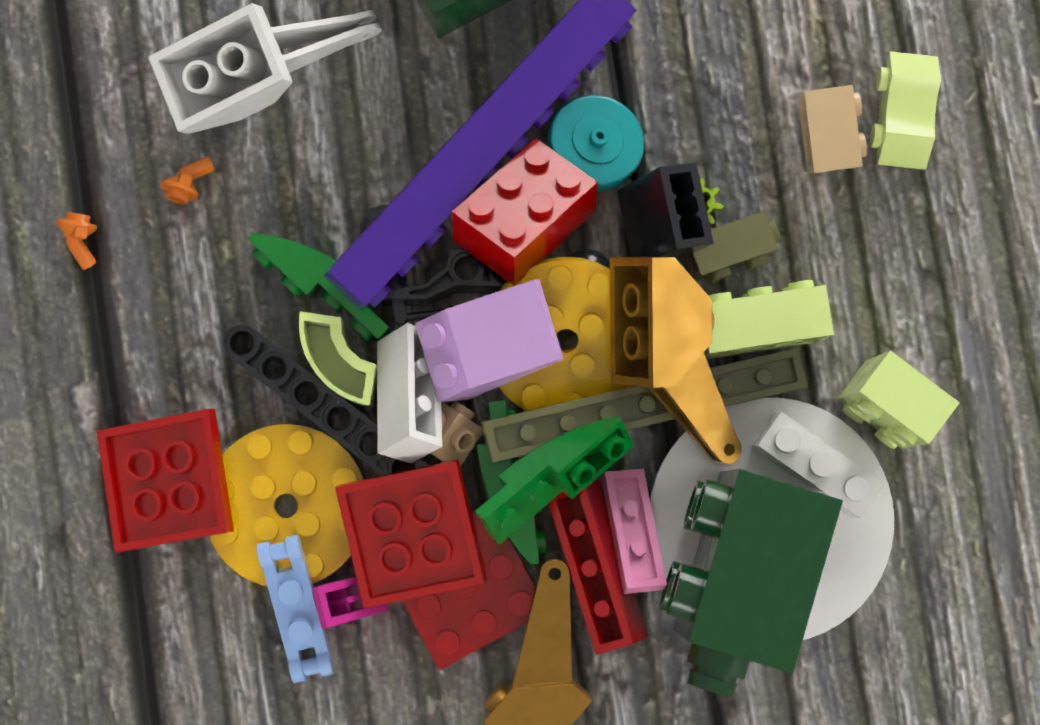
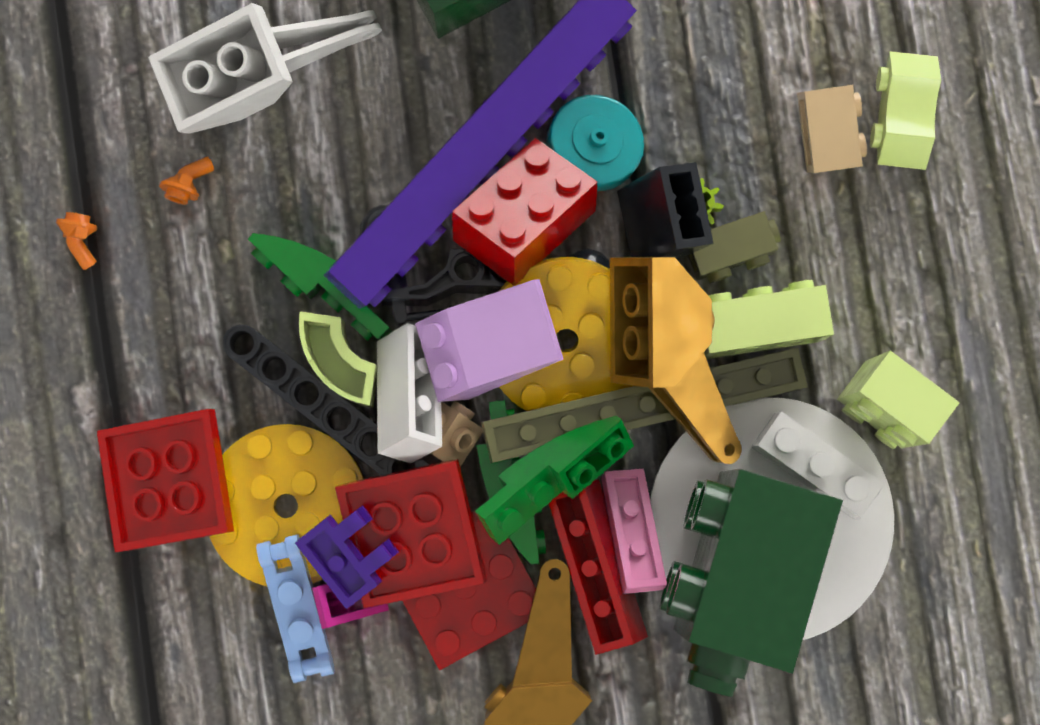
none -> dark purple plate [295,506,399,609]

